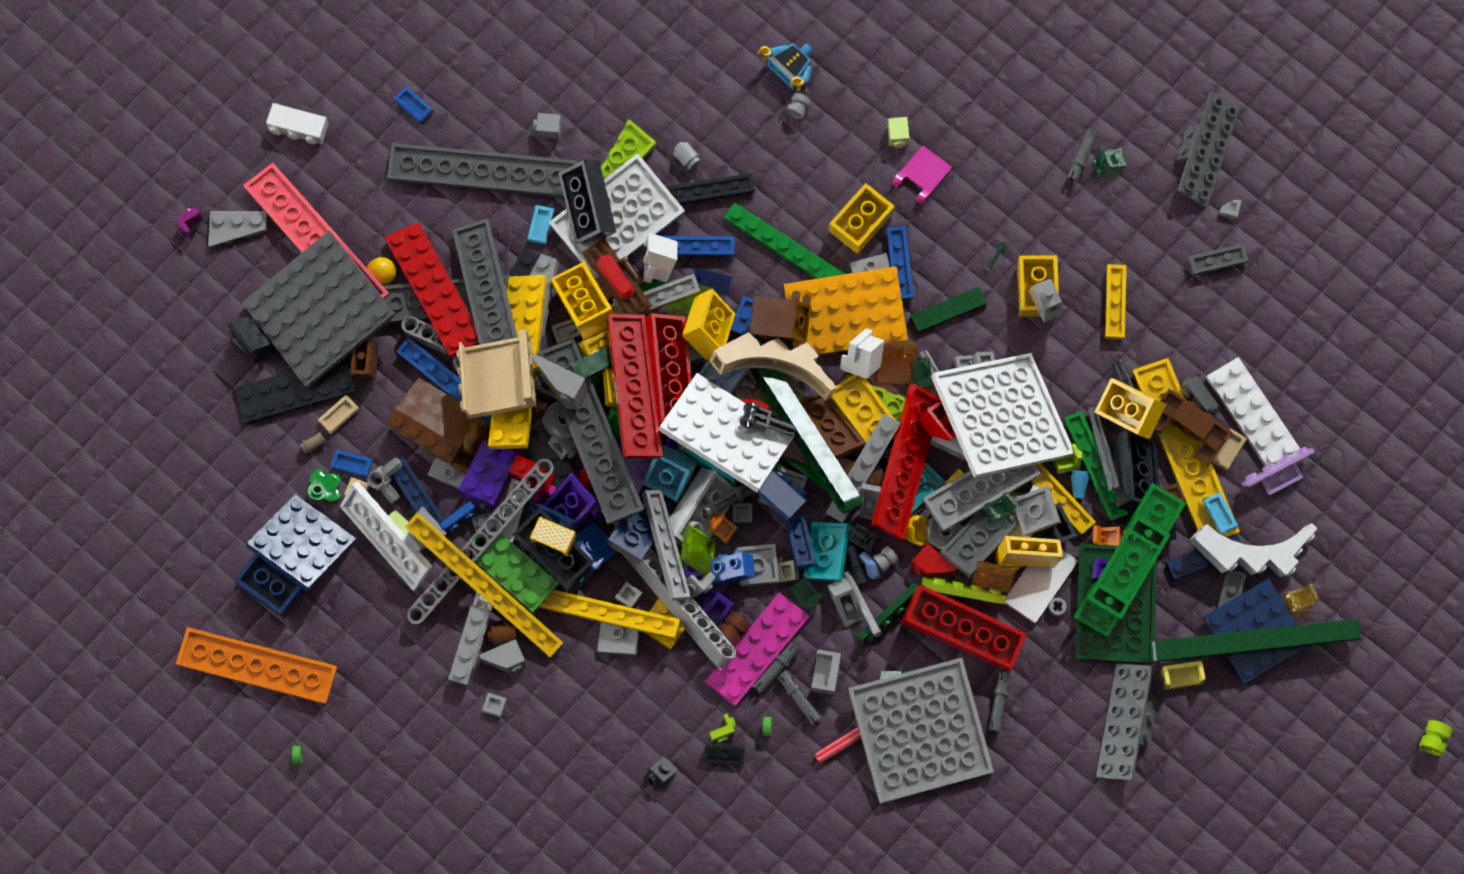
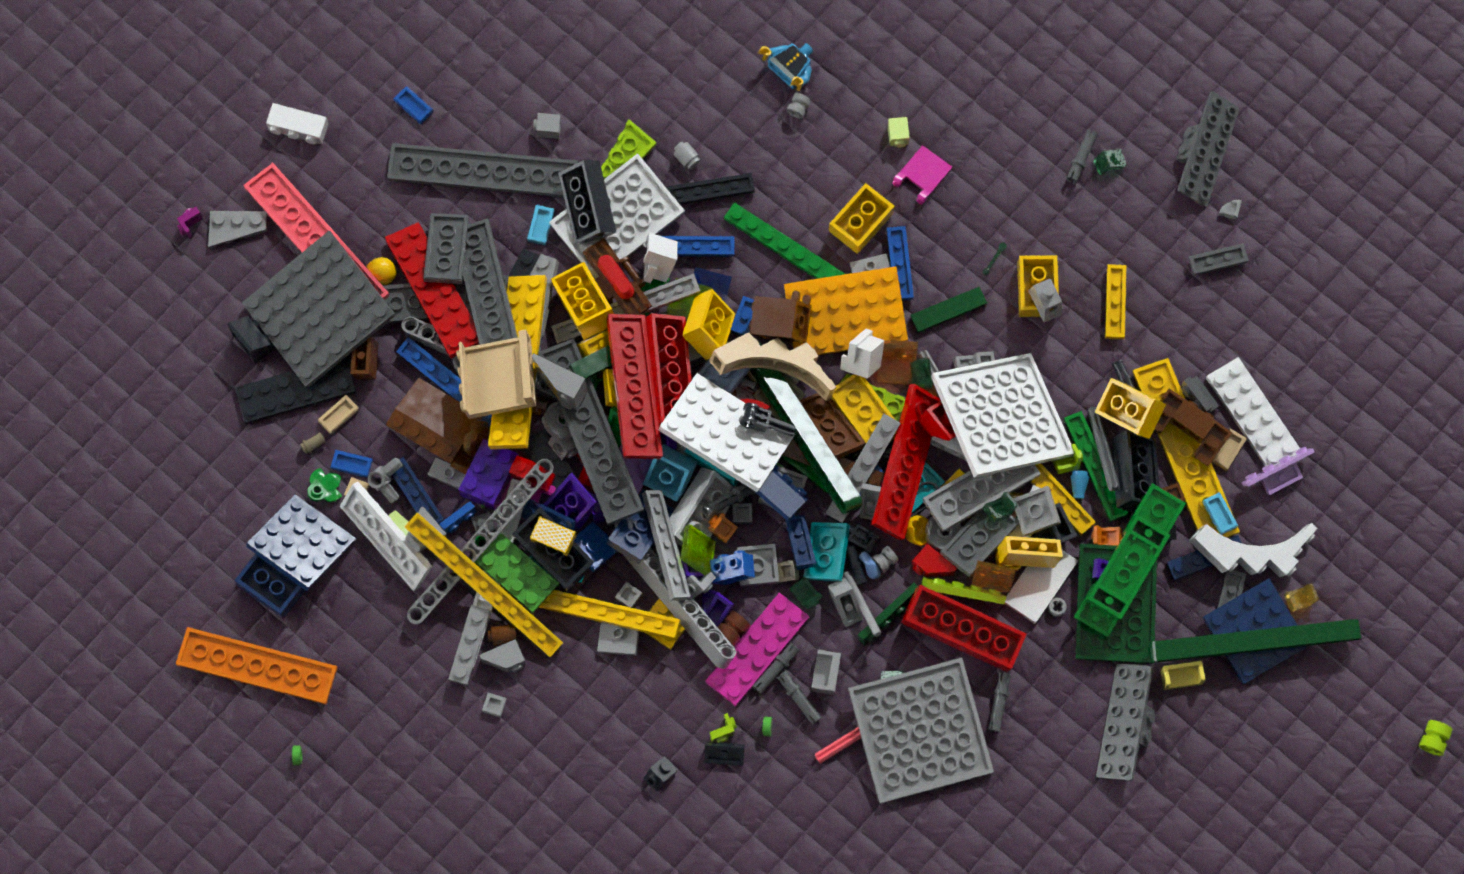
none -> dark grey tile [424,213,469,284]

